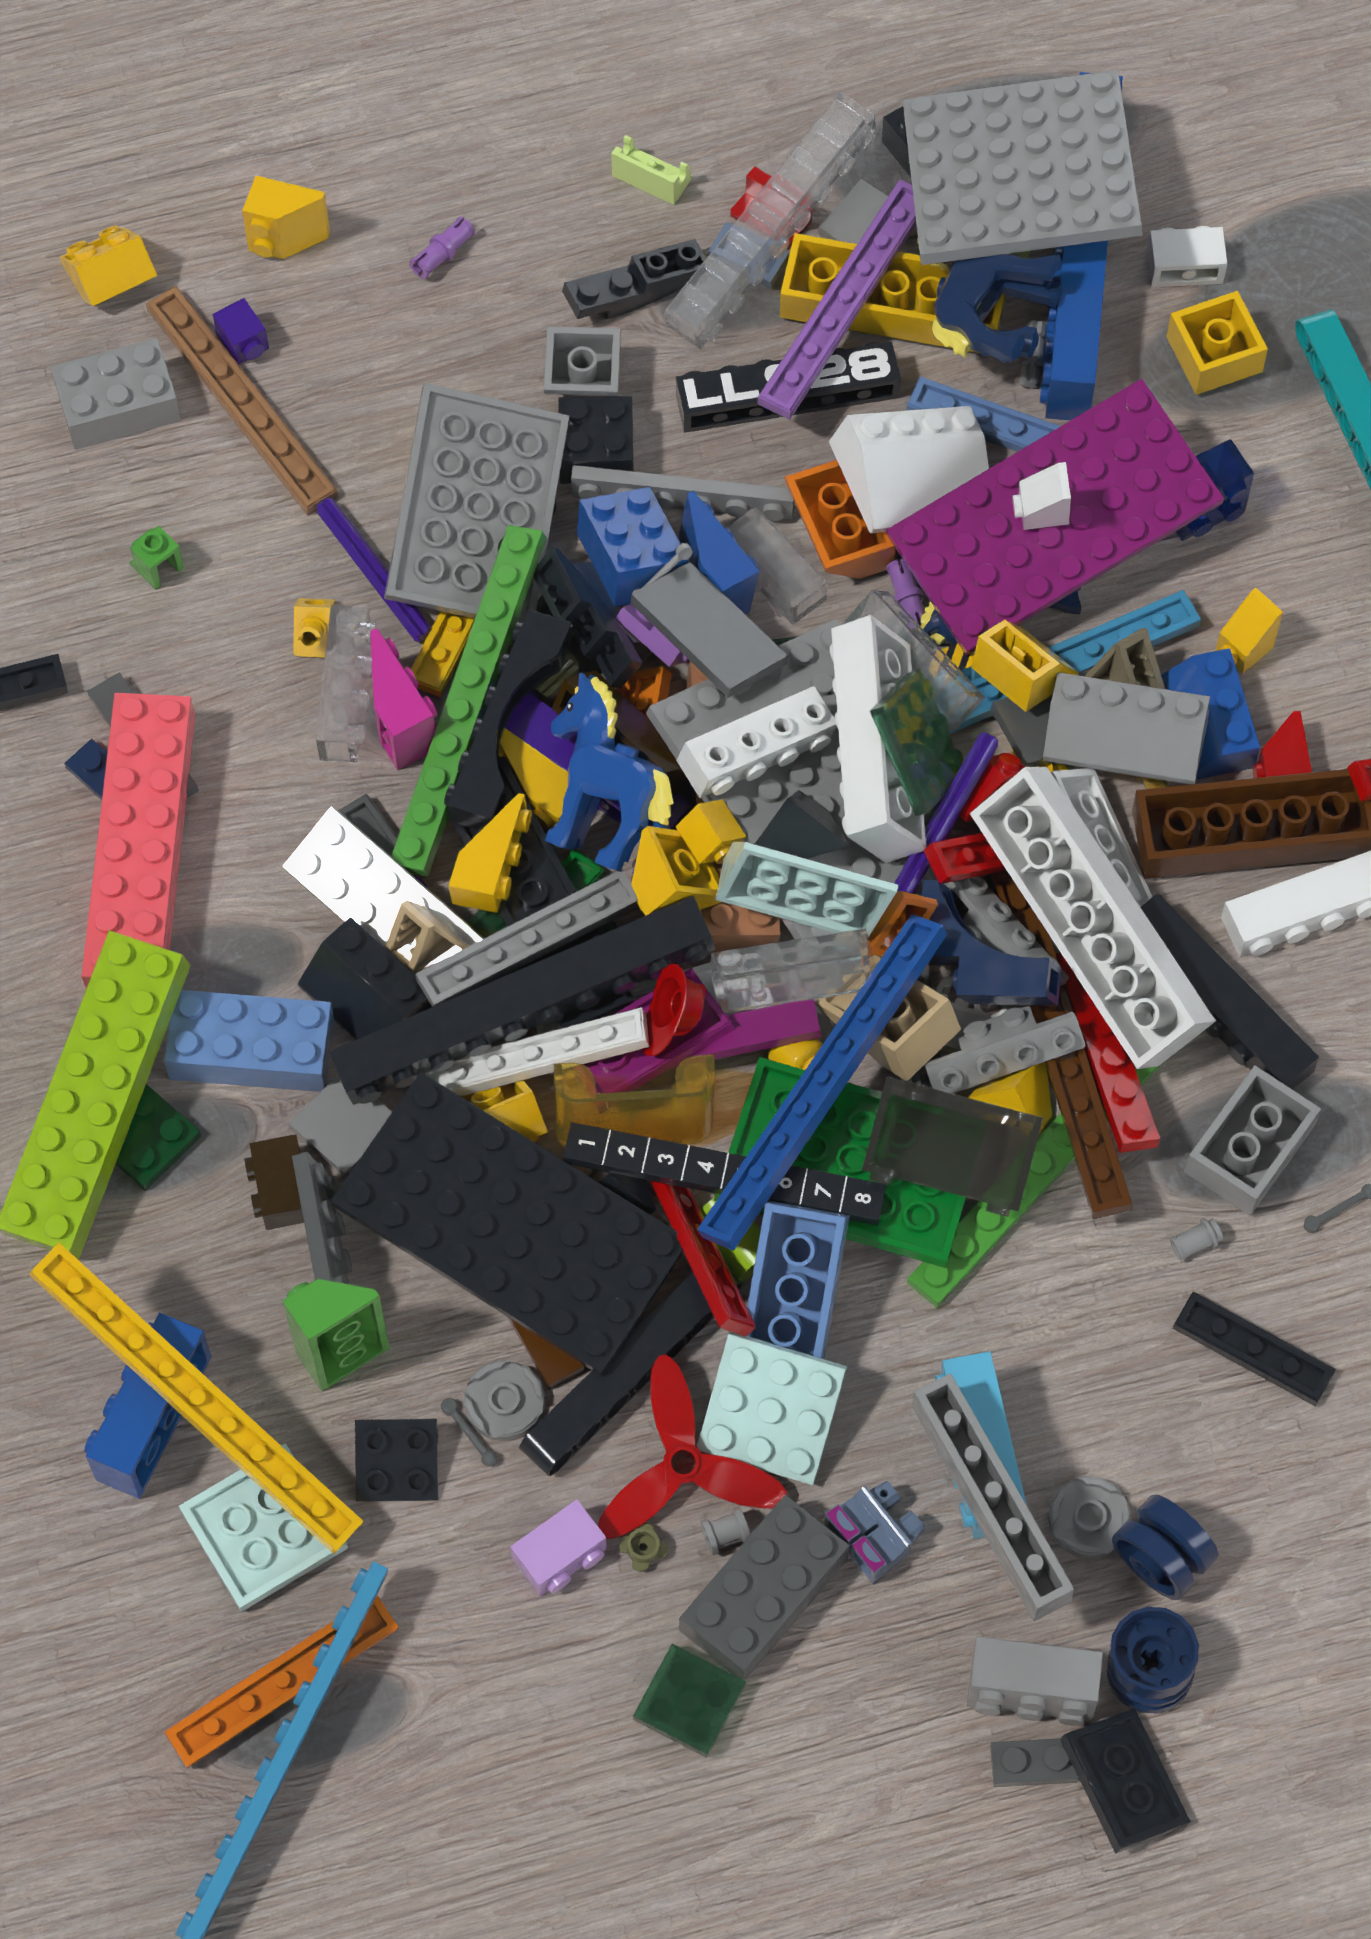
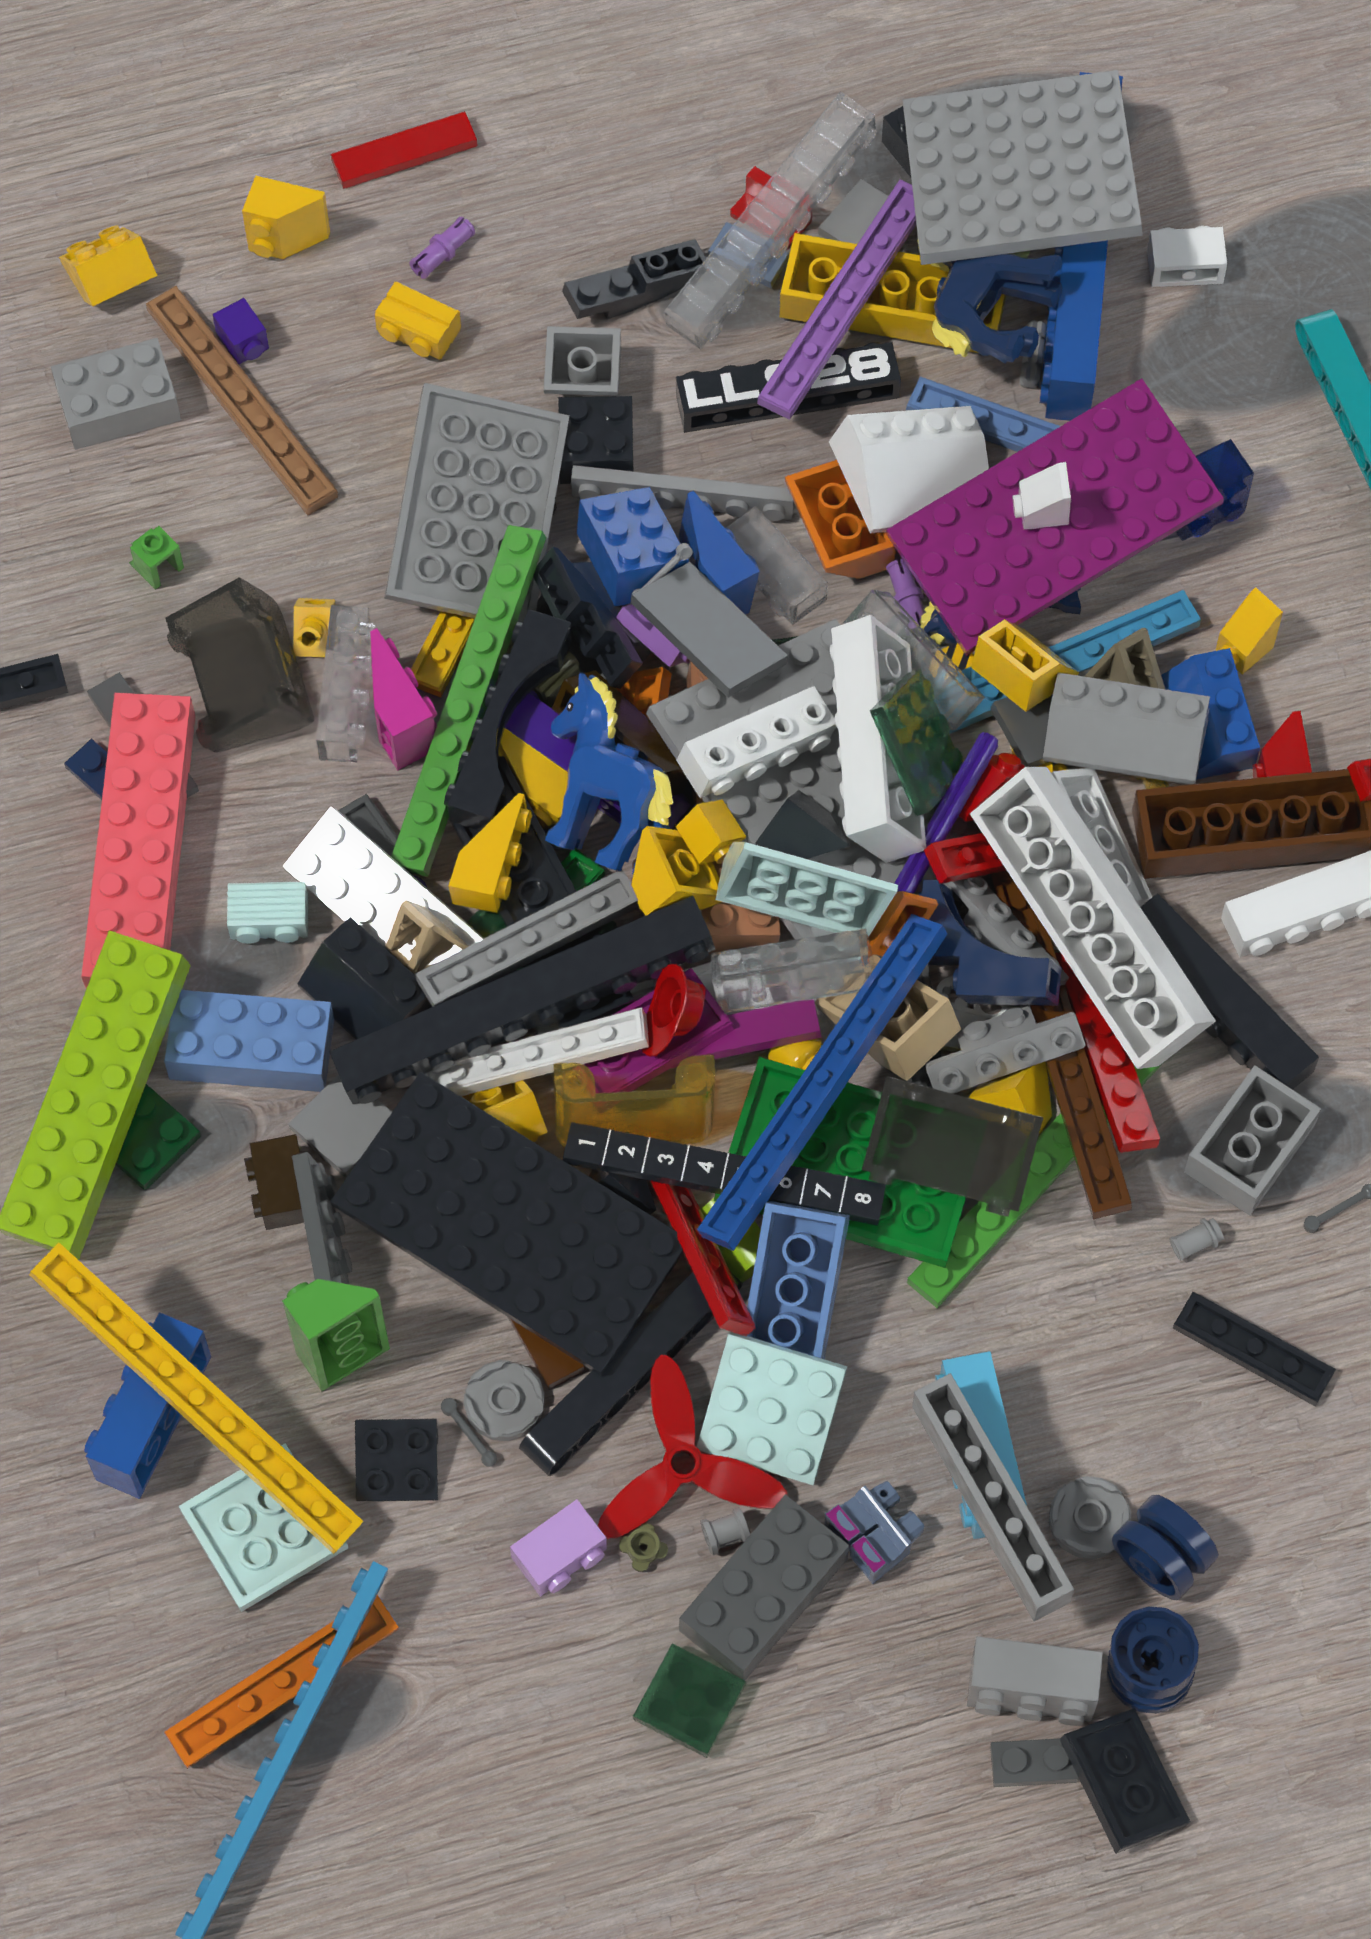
dark purple axle [316,497,431,642] -> none
yellowish green hinge [611,135,692,205] -> none
yellow brick [1166,290,1268,395] -> none
none -> clear smoke windscreen [165,577,314,753]
none -> light aqua brick [227,882,308,944]
none -> red tile [331,111,478,189]
none -> yellow brick [375,282,461,360]

